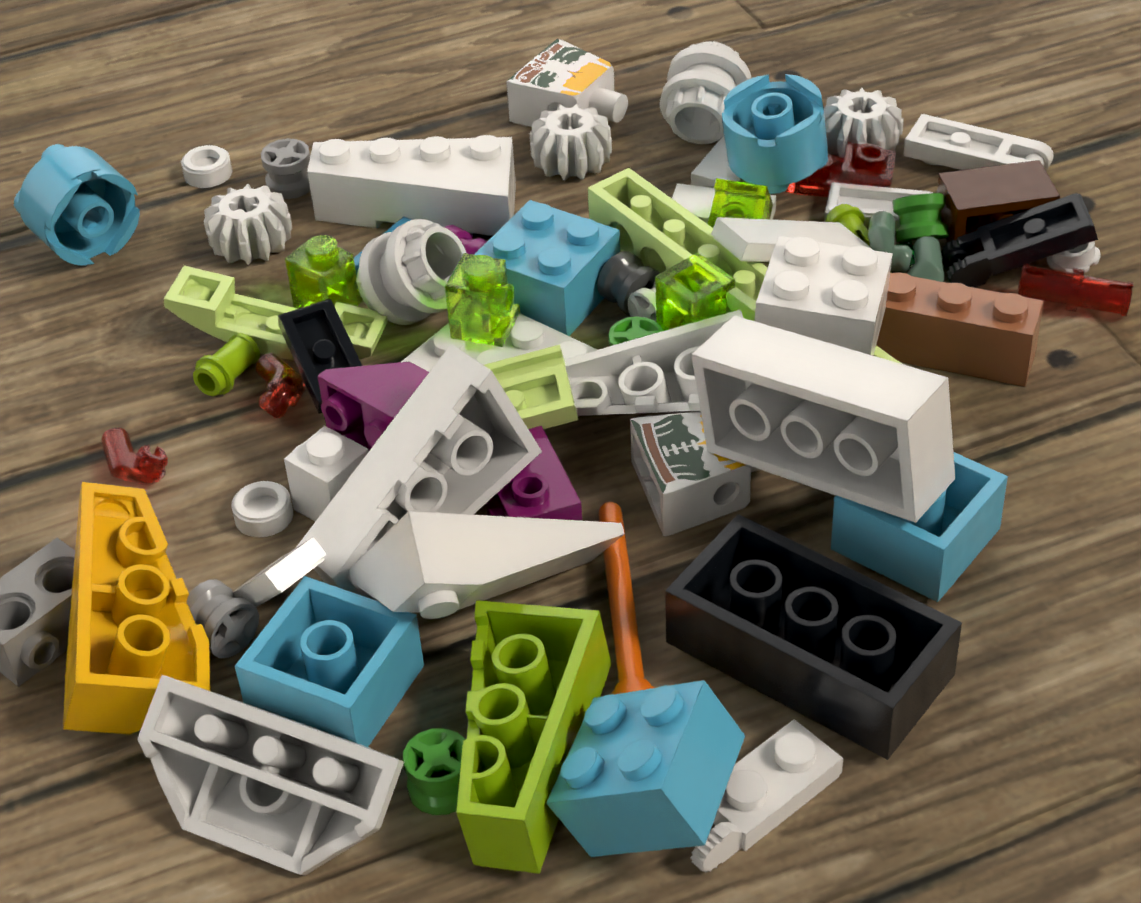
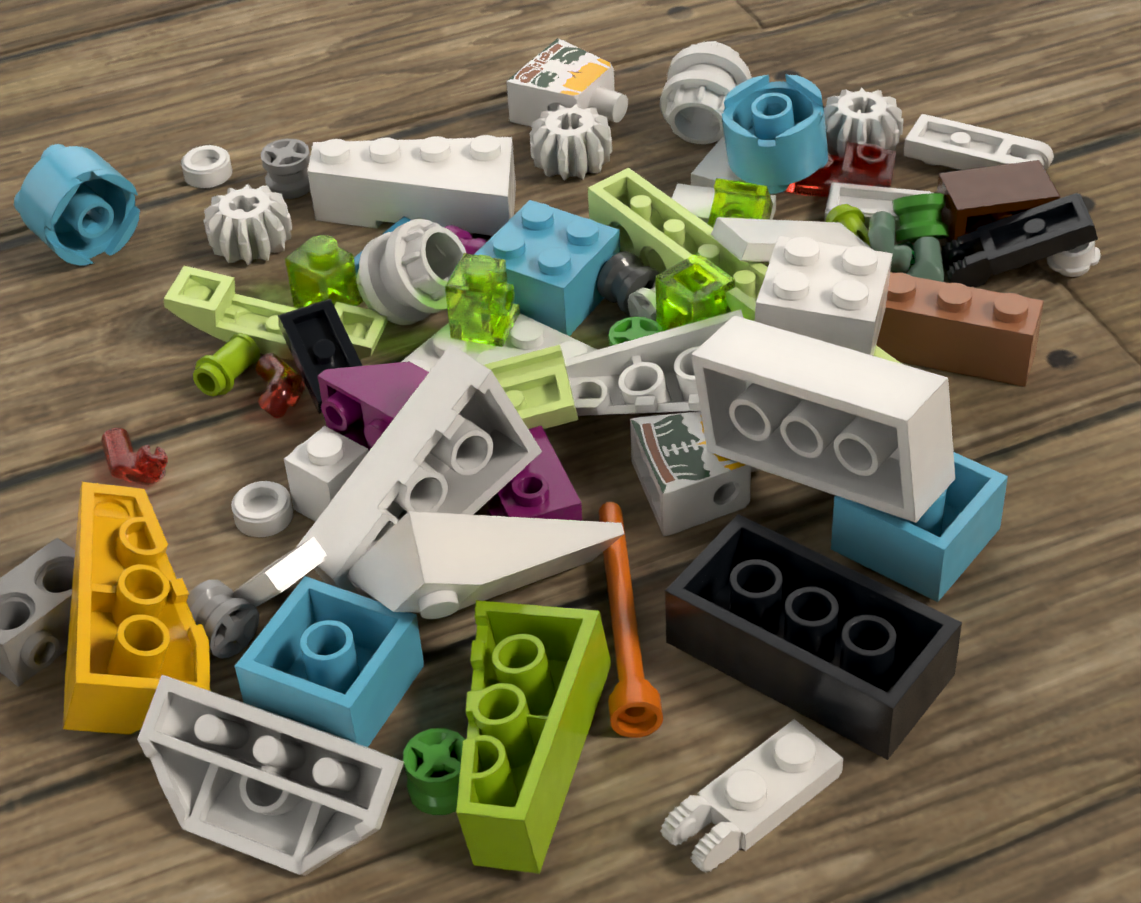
medium azure brick [547,680,745,857] -> none
clear red pin [1017,263,1133,317] -> none

